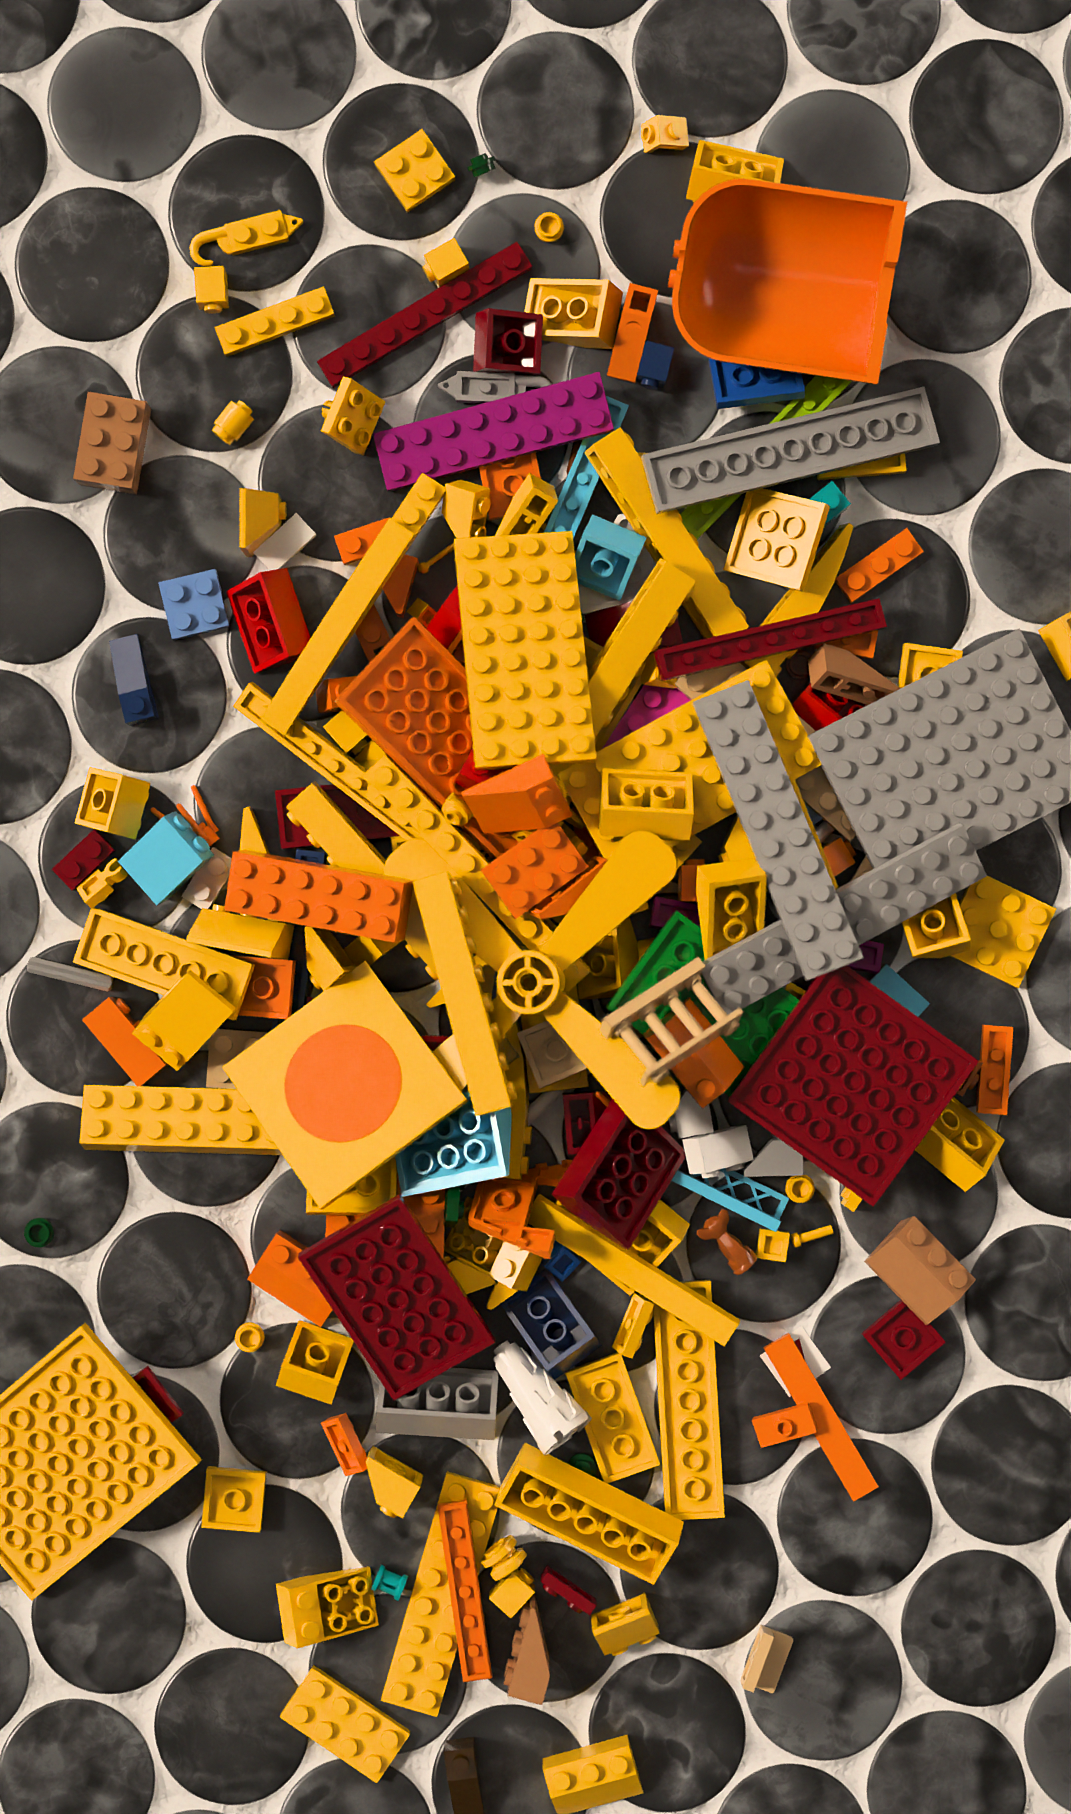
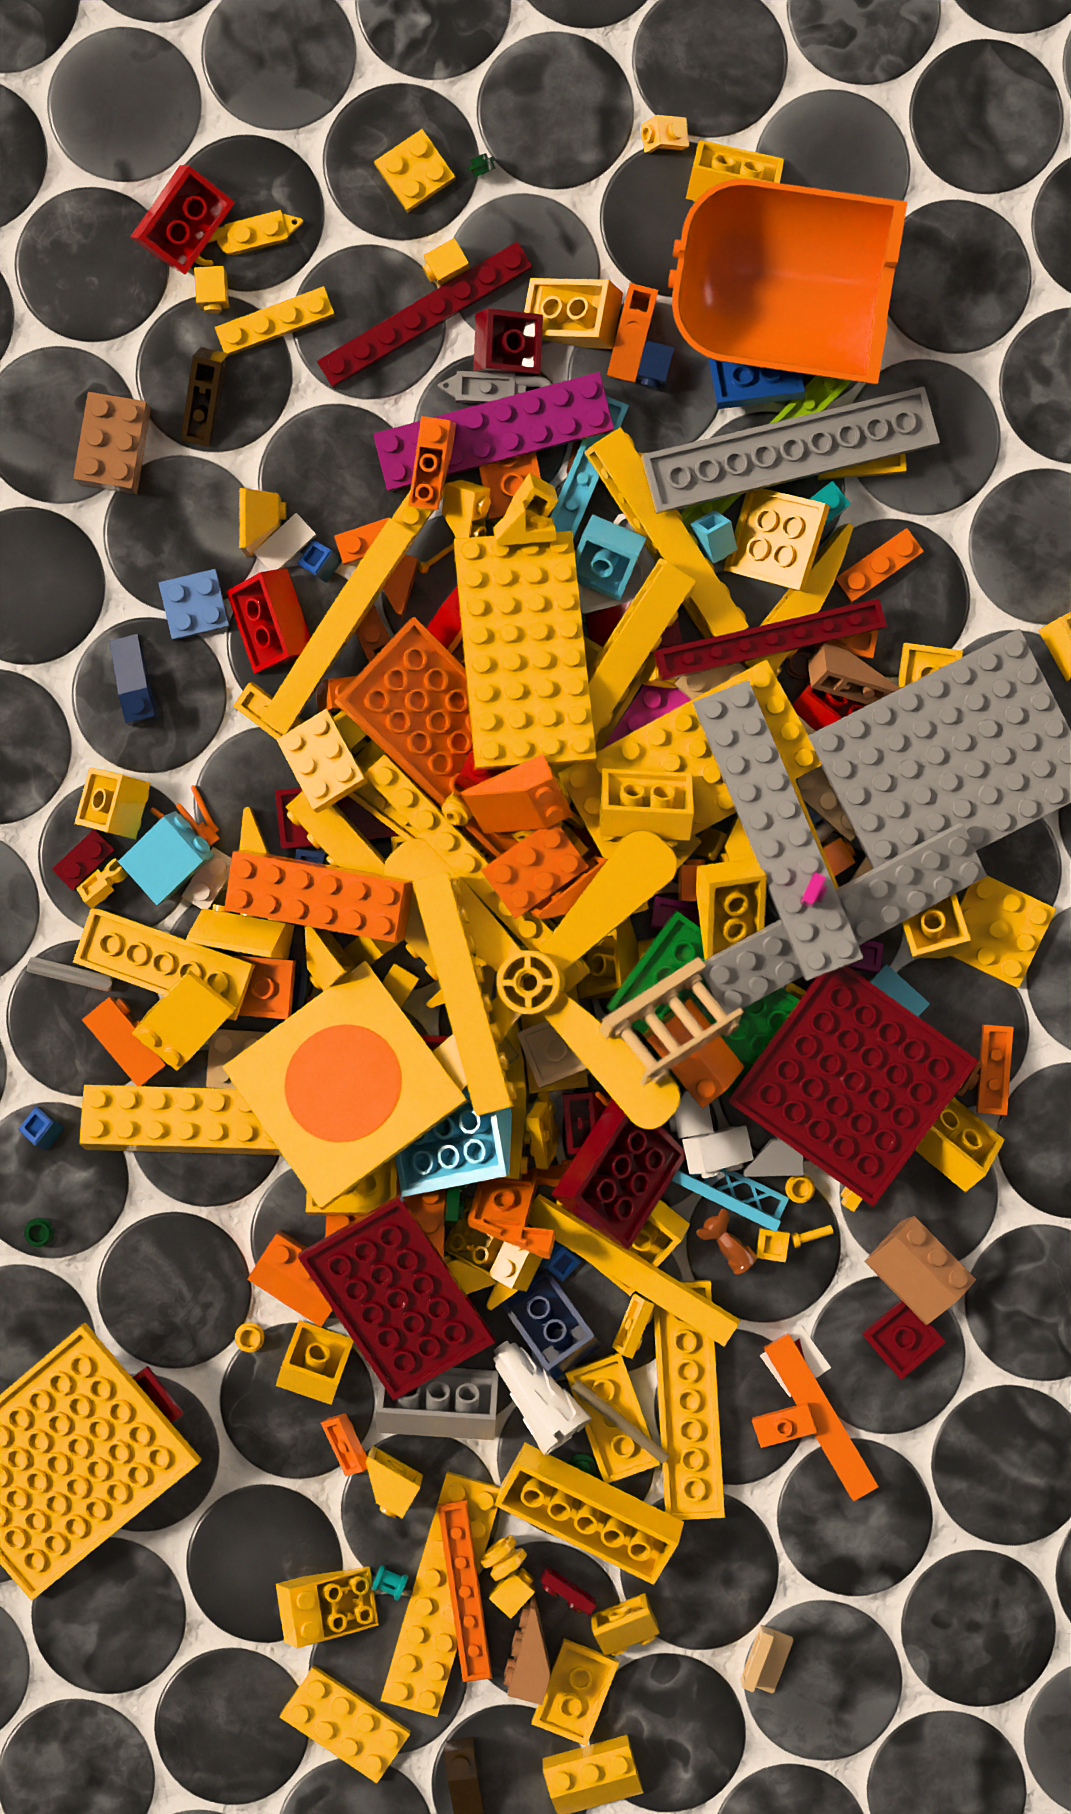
yellow plate [201,1466,267,1533] -> none
yellow brick [211,400,254,445] -> none
yellow plate [321,376,385,456] -> none
yellow piece [406,598,437,628] -> none
yellow plate [535,212,564,243] -> none
none -> blue slope [18,1106,64,1150]
none -> red slope [130,165,235,275]
none -> dark brown slope [180,347,229,447]
none -> yellow plate [277,709,368,814]
none -> blue slope [297,539,342,583]
none -> yellow brick [382,963,420,1008]
none -> orange slope [408,416,456,510]
none -> yellow slope [493,499,556,546]
none -> yellow plate [525,1091,560,1169]
none -> yellow plate [532,1638,619,1746]
none -> dark tan bar [571,1379,669,1464]
none -> medium azure brick [691,510,738,563]
none -> slope [694,827,727,862]
none -> dark pink plate [800,872,828,908]

